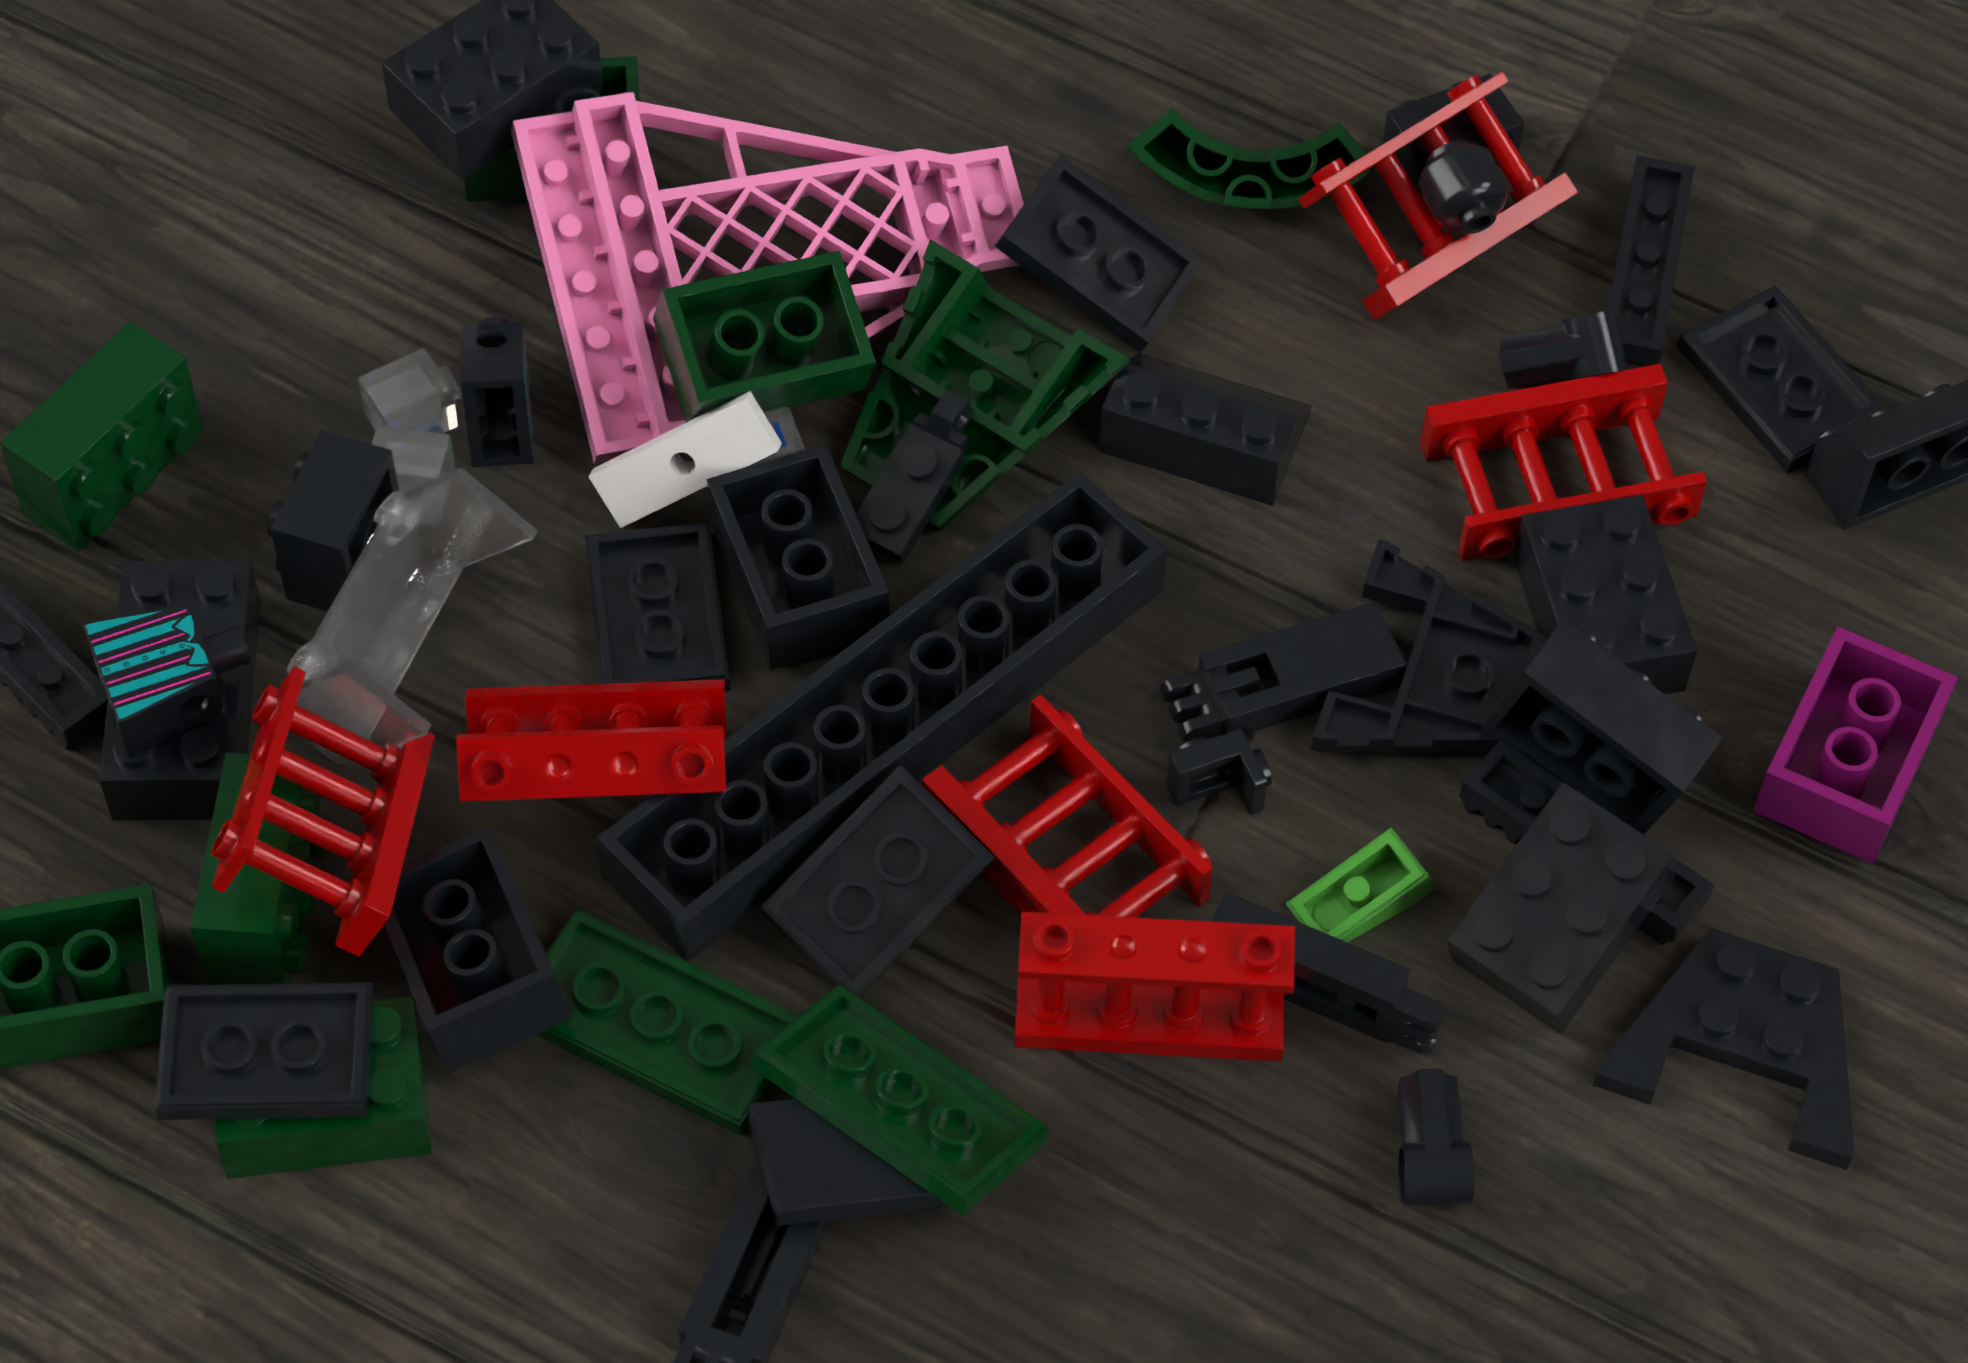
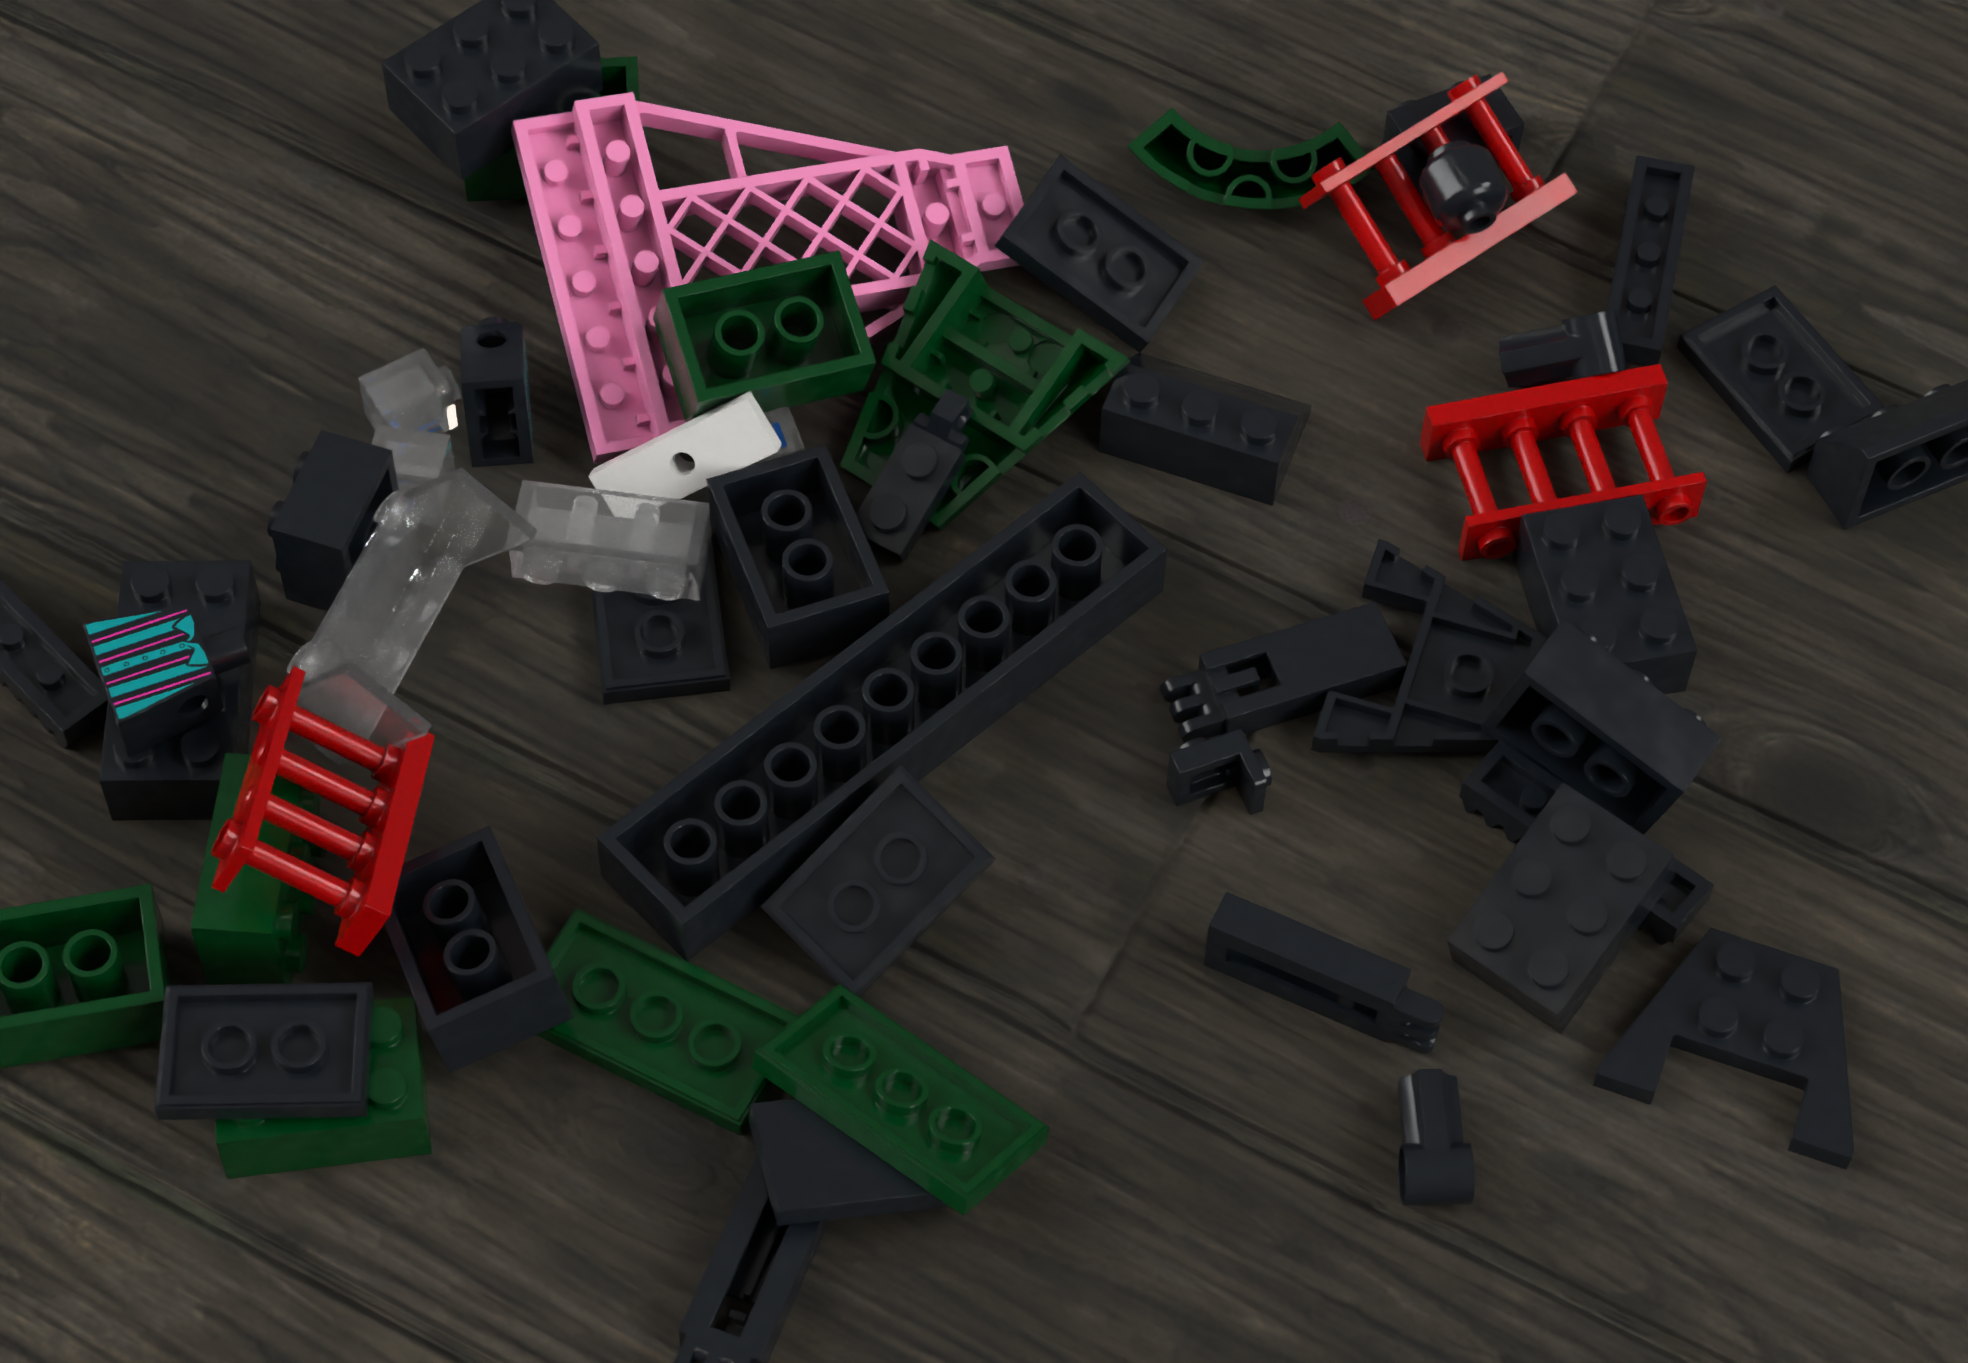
dark green brick [0,321,204,552] -> none
red fence [456,679,727,802] -> none
red fence [922,694,1213,918] -> none
red fence [1015,912,1295,1062] -> none
bright green slope [1285,827,1435,942] -> none
magenta brick [1753,626,1958,864] -> none
none -> clear brick [508,480,711,600]

